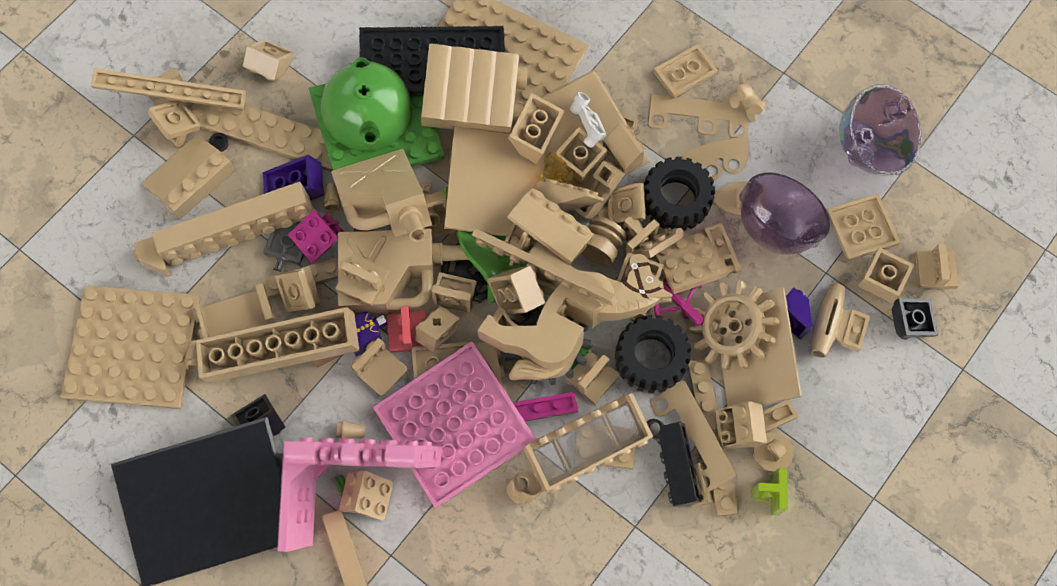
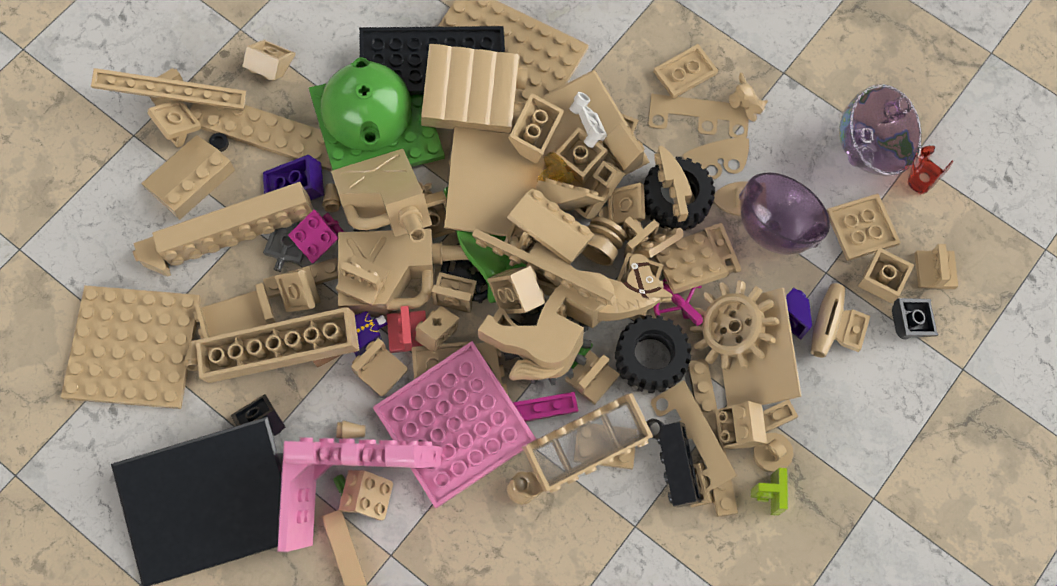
none -> tan slope [654,146,692,222]
none -> clear red piece [907,145,954,194]

